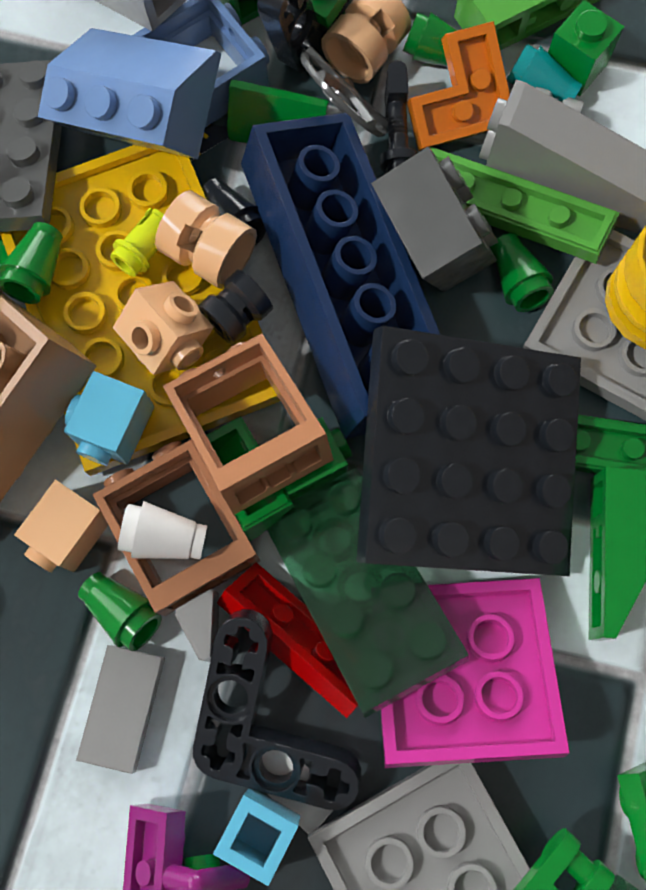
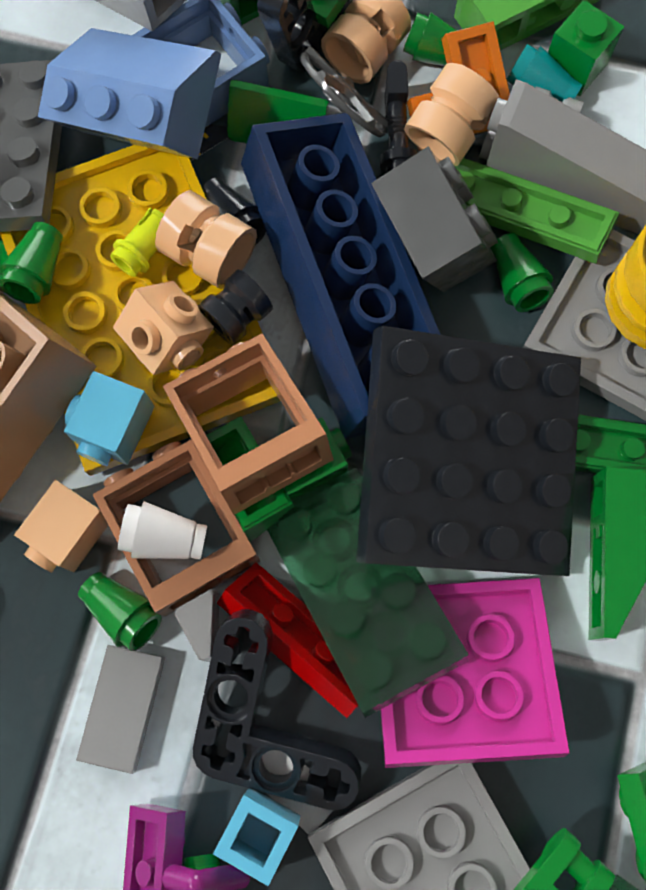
none -> light nougat wheel [404,63,500,166]

